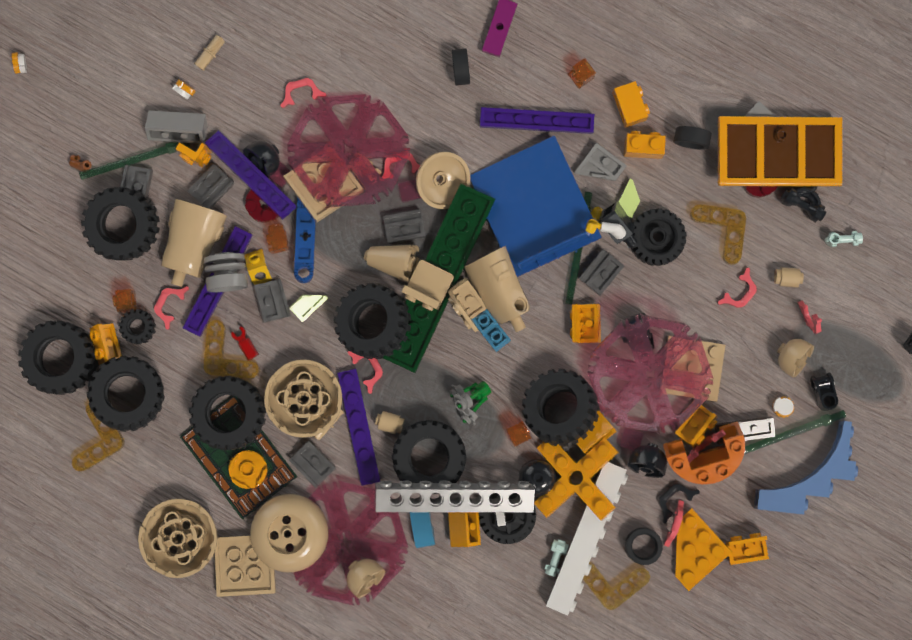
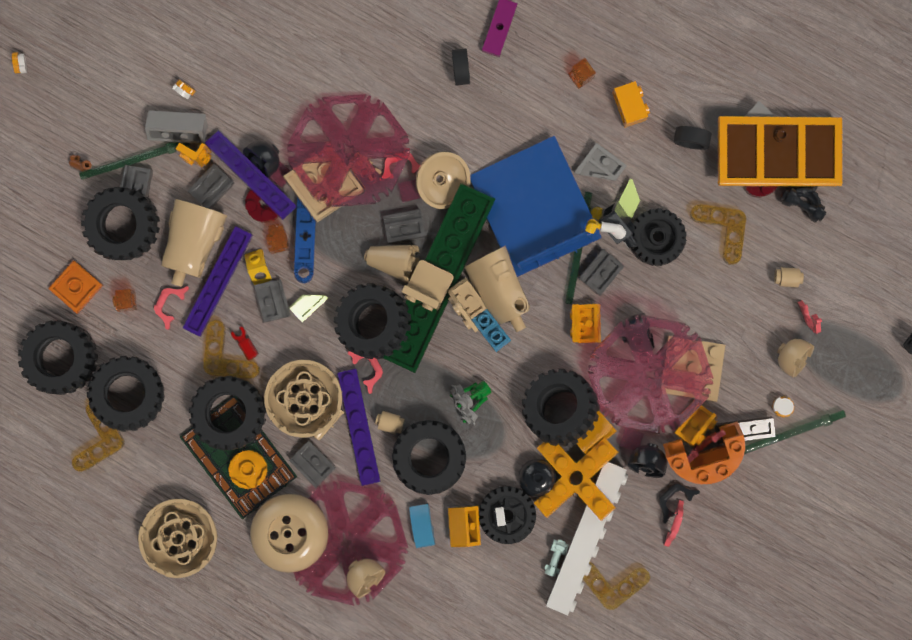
light orange bracket [89,323,122,365] -> none
black tyre [118,309,156,344] -> none
tan axle [194,35,225,71] -> none
light grey wheel [204,252,248,292] -> none
tan plate [215,534,276,597] -> none
coral helmet [280,78,327,108] -> none
light grey brick [375,480,535,512] -> none
dark purple plate [480,107,595,134] -> none
clear orange brick [506,421,531,447] -> none
light orange brick [624,131,666,159] -> none
black tyre [625,527,663,565] -> none
light orange plate [675,508,732,591] -> none
coral helmet [717,268,757,308] -> none
light orange bracket [725,532,769,565] -> none
medium blue arch [754,421,858,515] -> none
black piece [810,372,838,411] -> none
light aqua bar [825,231,863,247] -> none
none -> orange tile [48,260,103,314]

